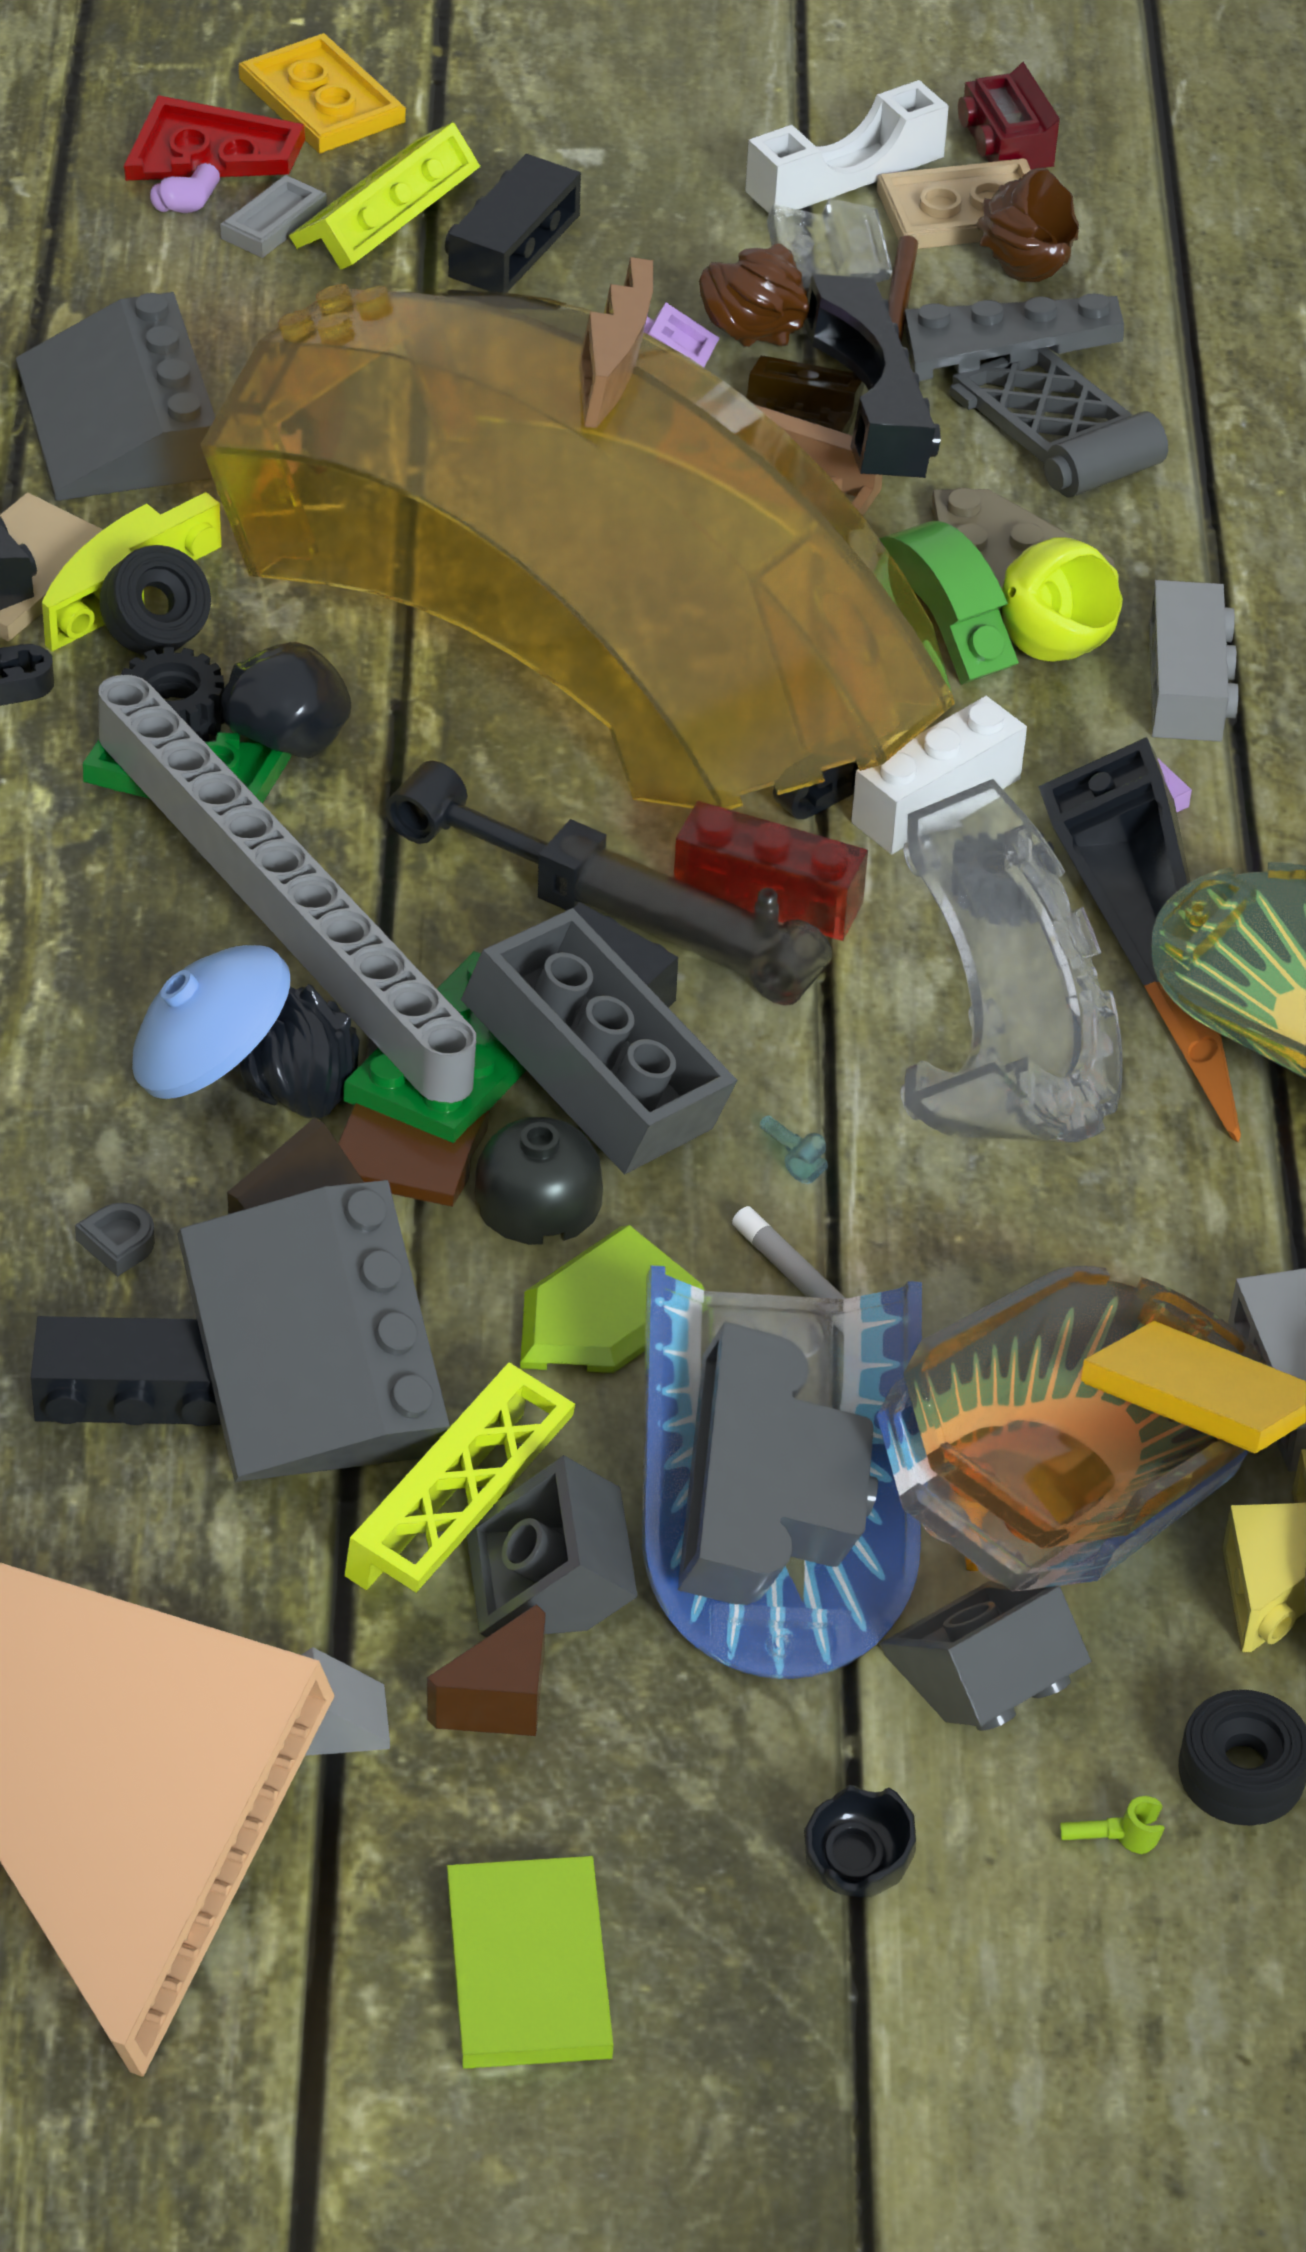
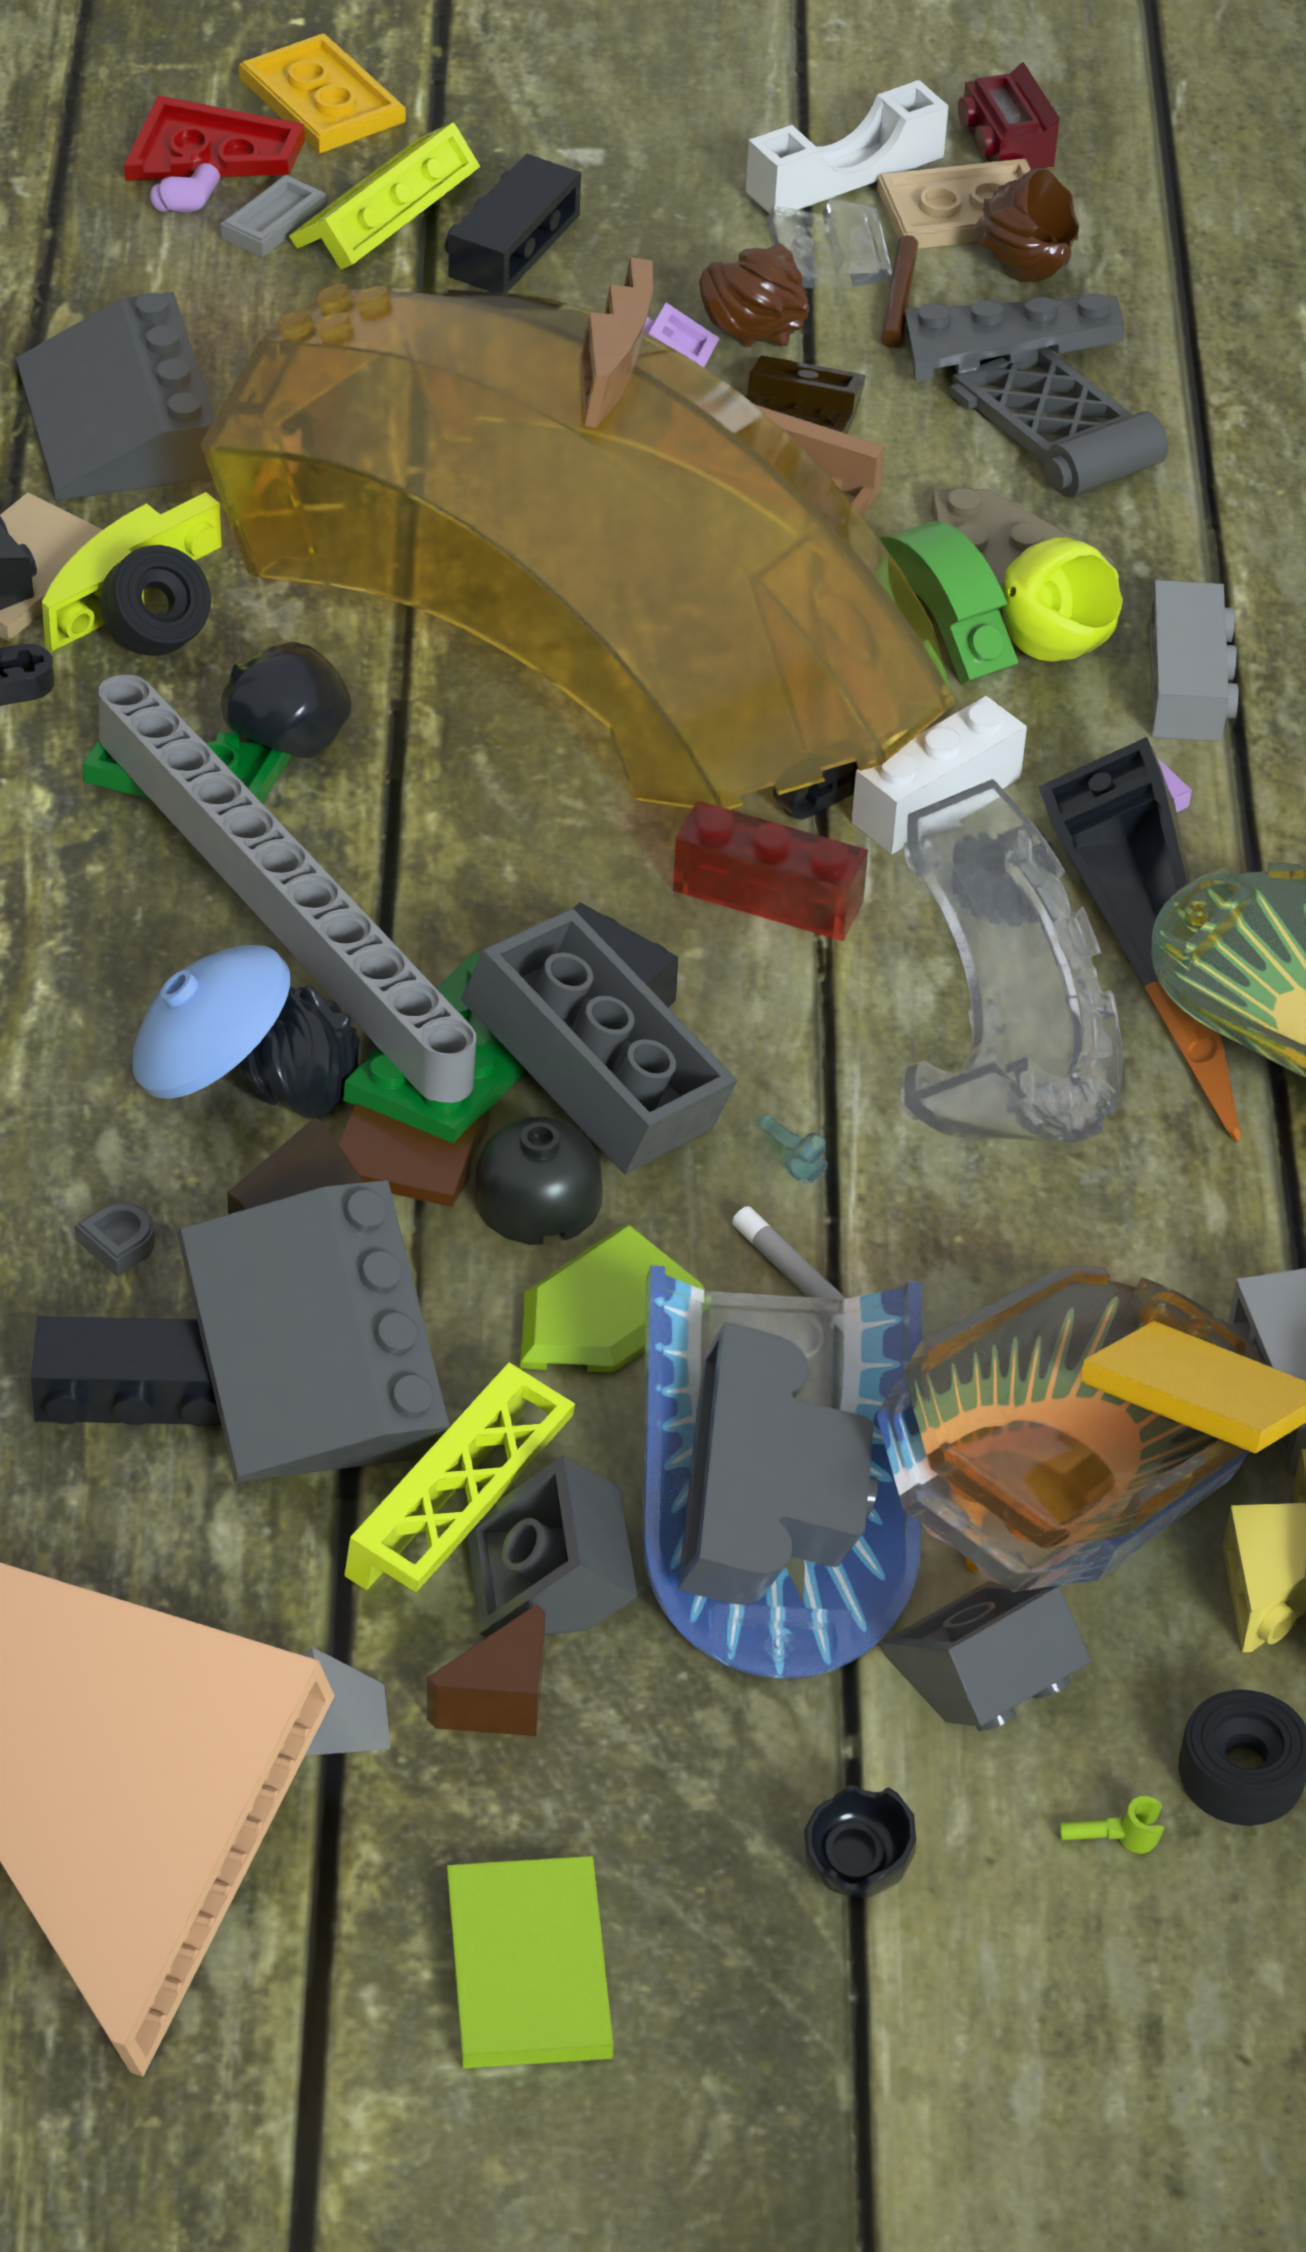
black tyre [120,647,225,741] -> none
clear smoke piece [385,760,832,1005] -> none
black arch [804,274,941,478] -> none

